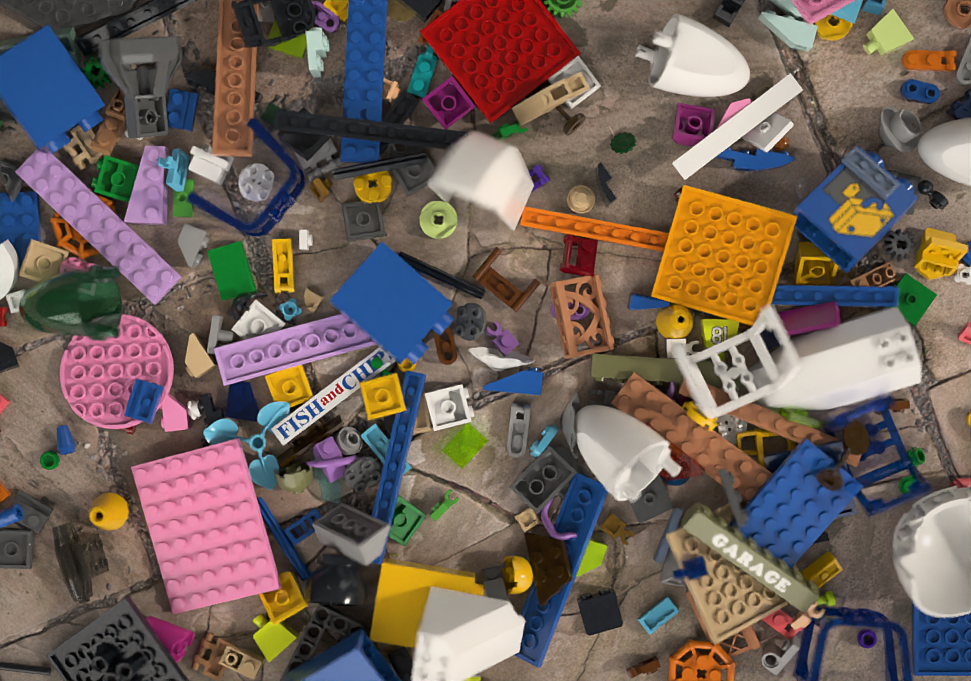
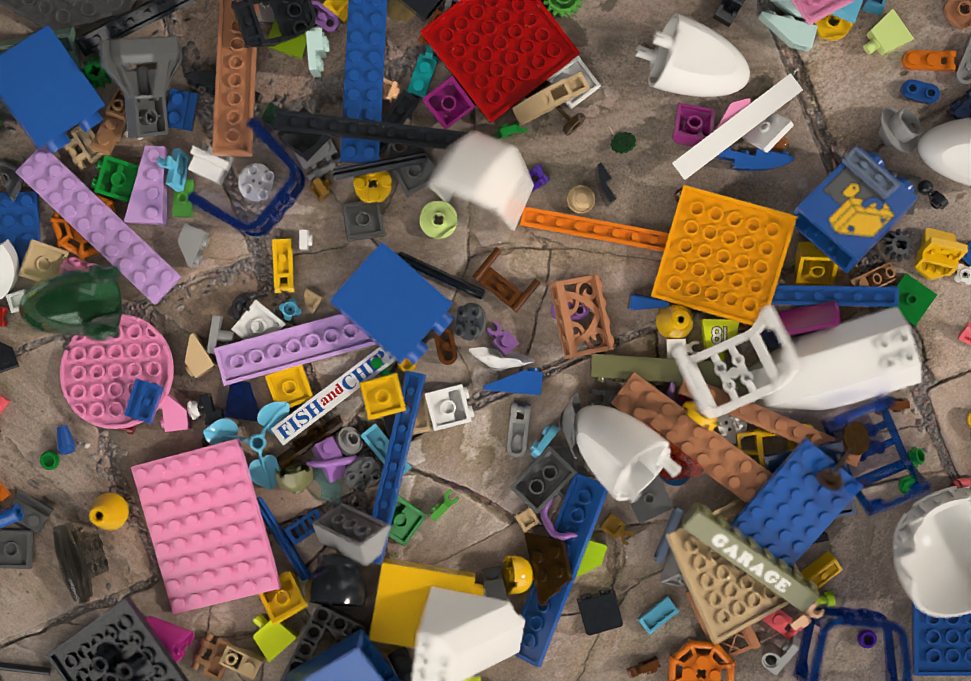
green piece [207,241,257,301] -> none
clear neon green plate [442,422,488,469] -> none
dark red plate [559,234,598,277] -> none
clear blue plate [672,556,709,581] -> none
dark grey plate [718,468,749,528] -> none
clear neon green plate [779,408,822,429] -> none

